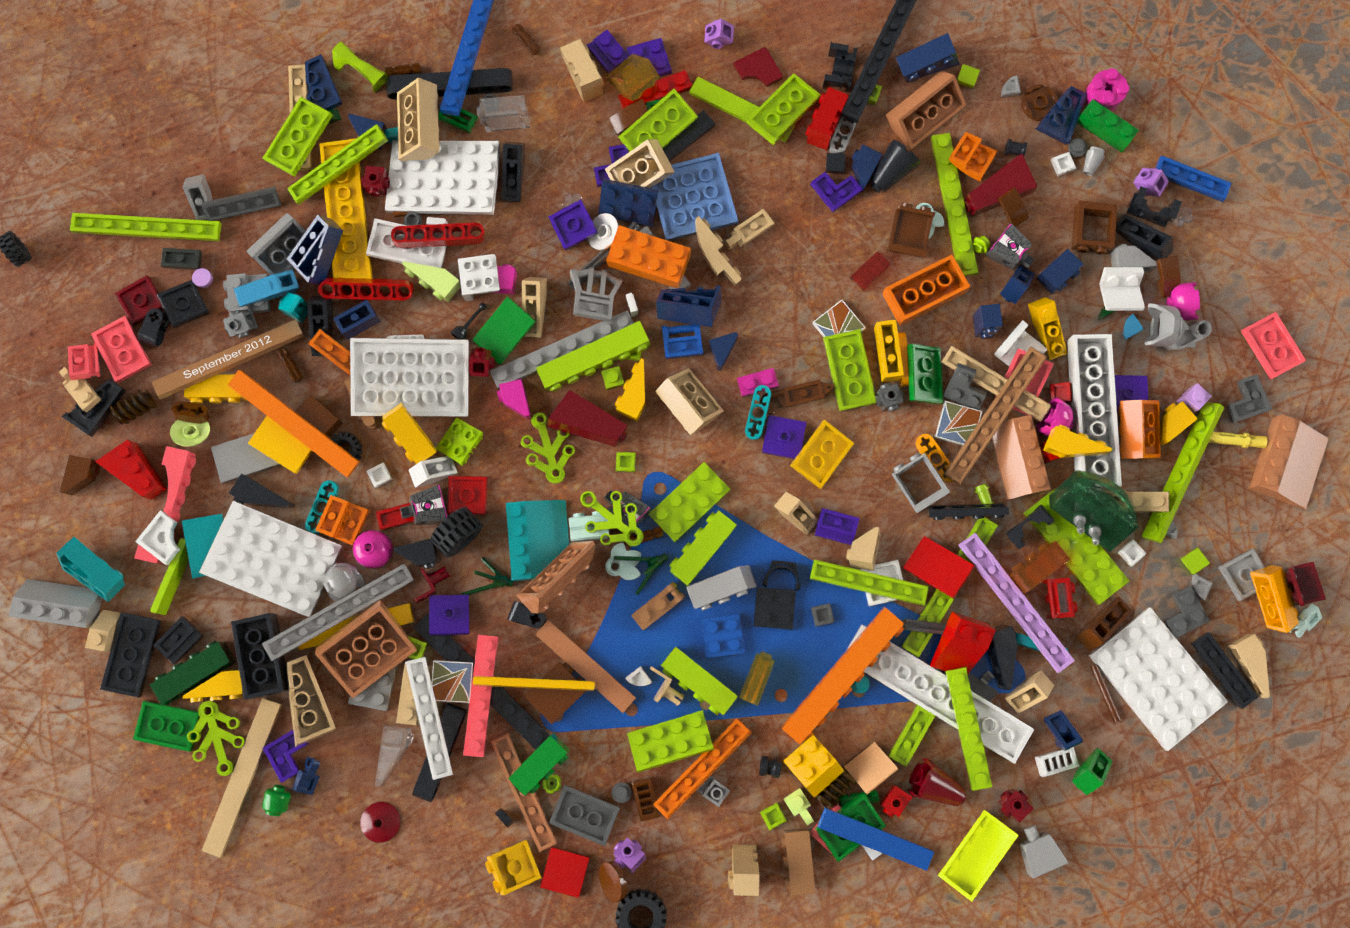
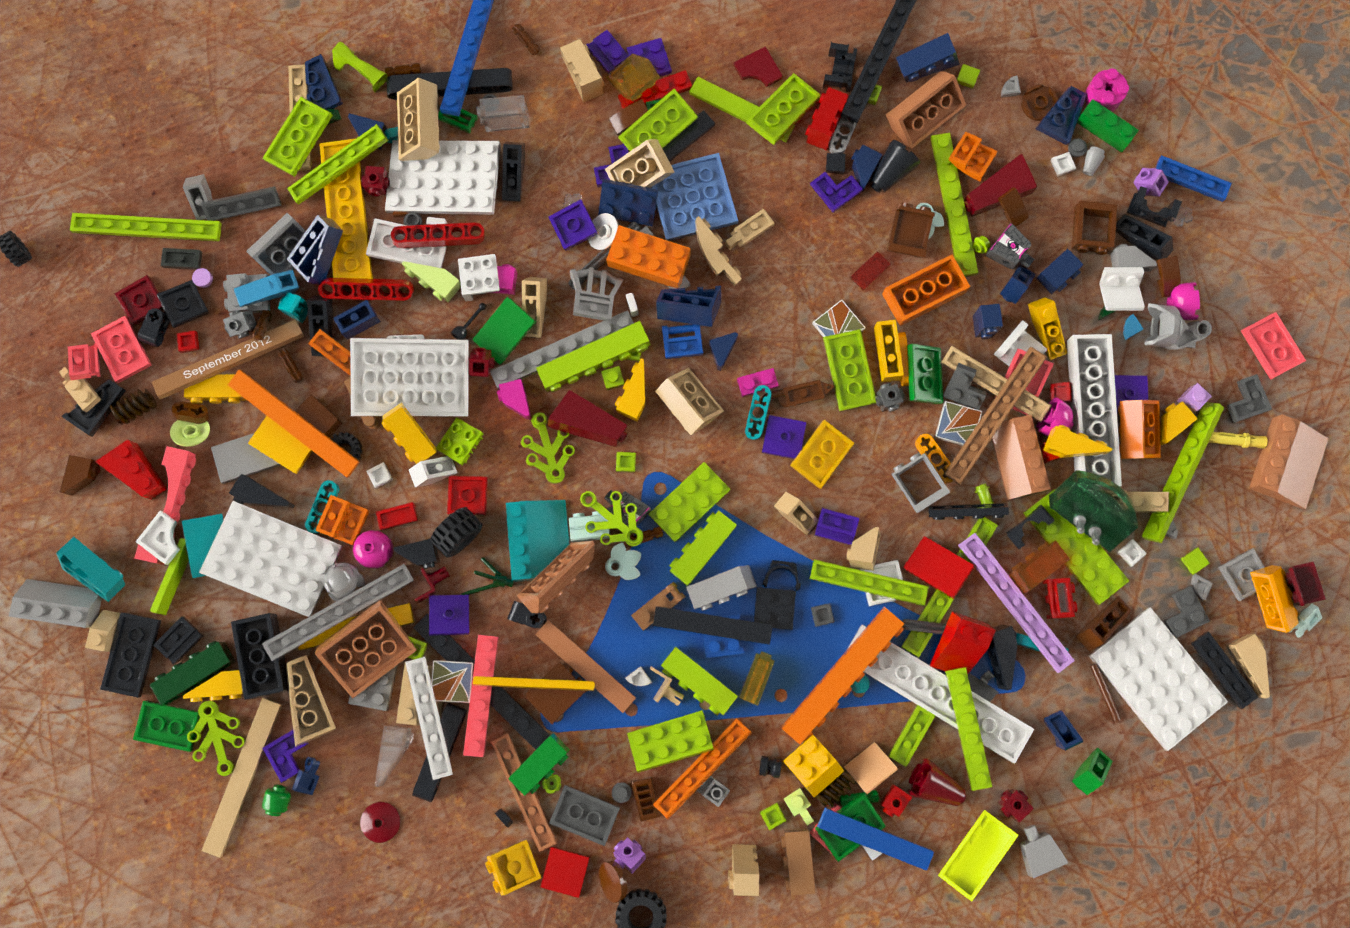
torso [400,484,448,525] -> none
dark green plant [614,553,668,595] -> none
medium lavender brick [704,19,734,49] -> none
black bush [1004,139,1027,156] -> none
tan slope [1005,670,1054,713] -> none
white slope [1034,747,1079,777] -> none
none -> red tile [177,331,199,353]
none -> reddish brown axle [252,310,272,341]
none -> black tile [653,606,773,645]

